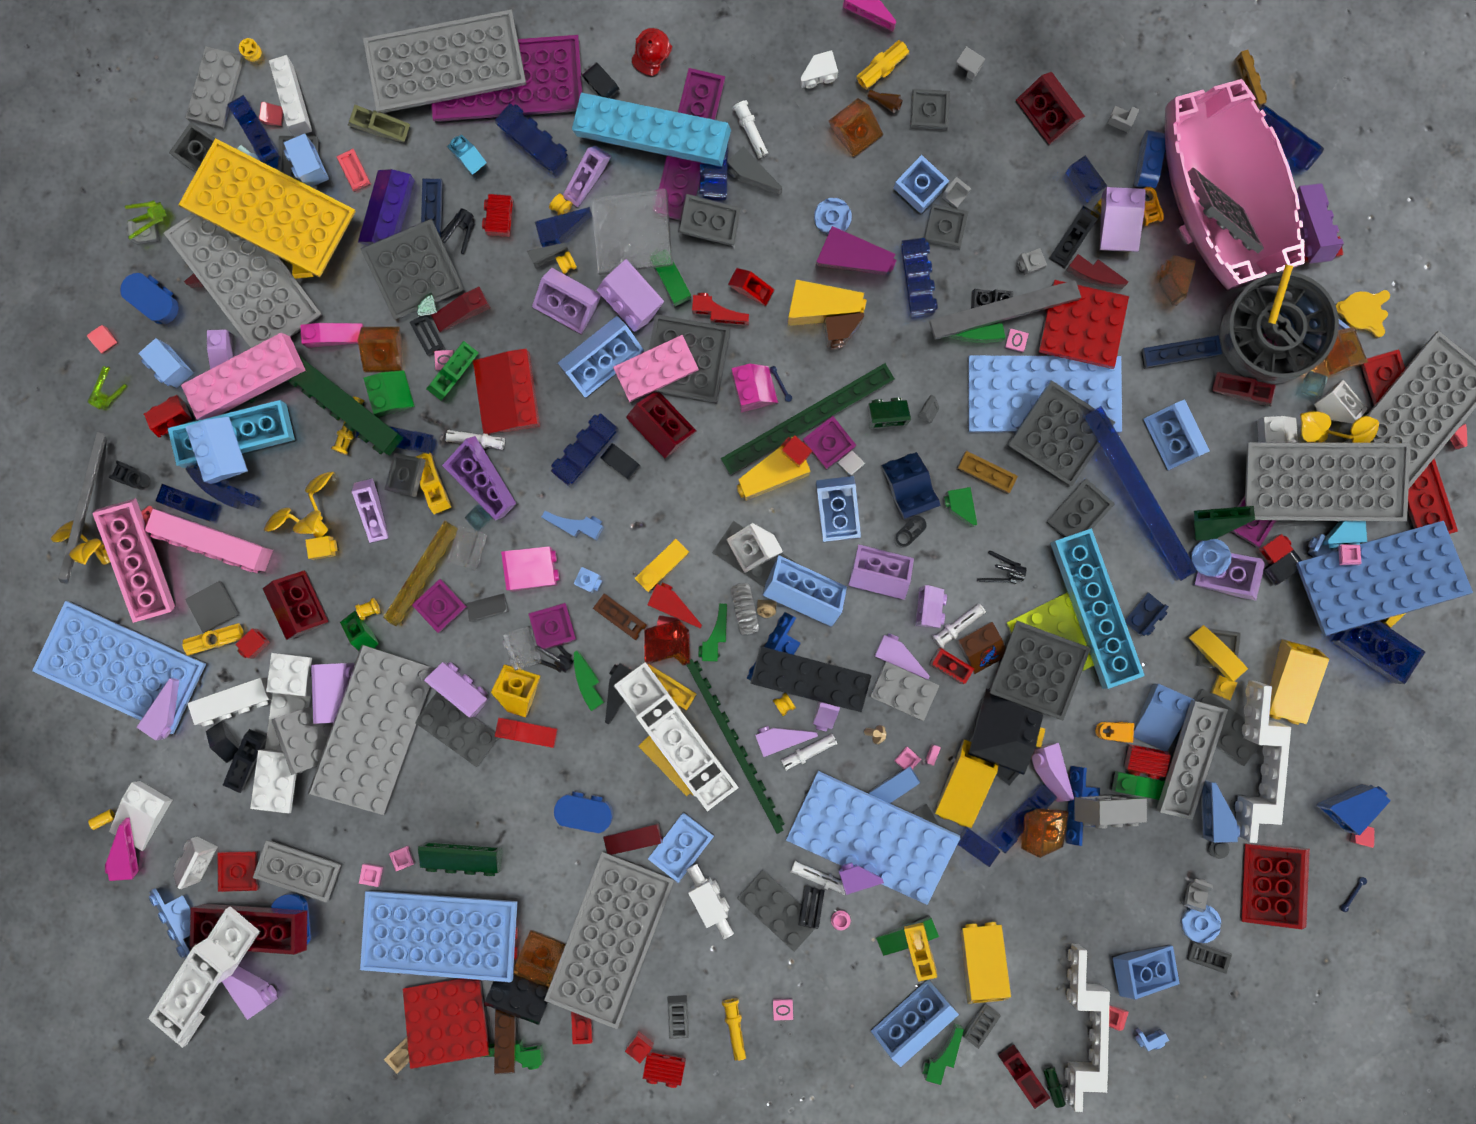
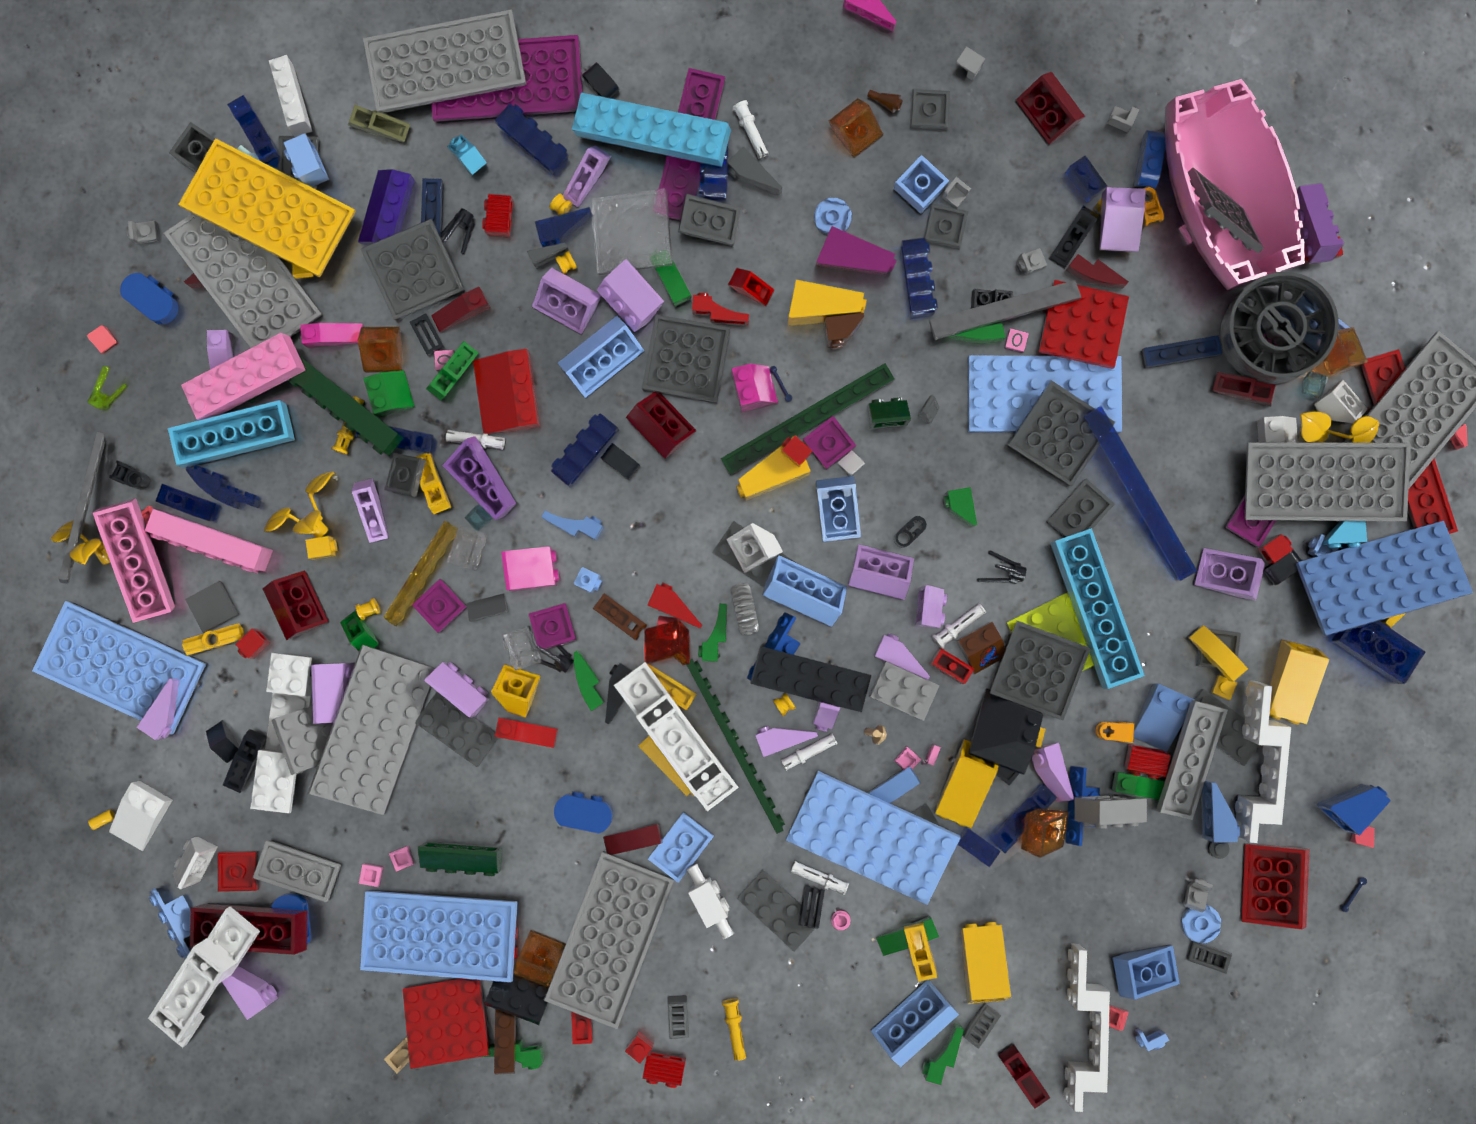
dark pink slope [105,817,139,881] -> none
clear neon green plant [125,200,167,239] -> none
light blue brick [139,338,194,388] -> none
red brick [144,395,192,437] -> none
light grey plate [185,46,244,129] -> none
light blue slope [185,417,248,484] -> none
white brick [187,678,272,727] -> none
yellow wheel [239,38,262,62] -> none
coral slope [259,102,283,126] -> none
coral tile [336,149,371,191] -> none
clear green tile [417,293,437,316] -> none
bright pink plate [613,335,699,402] -> none
red helmet [632,28,672,76] -> none
yellow slope [634,539,689,592] -> none
tan plate [757,599,777,618] -> none
bright pink tile [773,999,793,1020] -> none
white slope [800,51,838,89] -> none
medium lavender slope [838,862,884,895] -> none
yellow piece [856,40,909,90] -> none
dark blue bracket [881,452,941,519] -> none
pearl gold plate [957,451,1018,494] -> none
dark green axle [1043,1066,1066,1108] -> none
dark blue bracket [1125,592,1169,636] -> none
light blue slope [1143,399,1210,470] -> none
clear orange slope [1158,255,1196,306] -> none
light blue tile [1191,539,1231,577] -> none
dark green slope [1194,506,1255,541] -> none
pearl gold plate [1235,50,1267,109] -> none
clear blue brick [1259,104,1324,171] -> none
yellow bar [1268,264,1293,324] -> none
yellow tile [1335,290,1390,338] -> none
bright pink tile [1338,545,1361,565] -> none

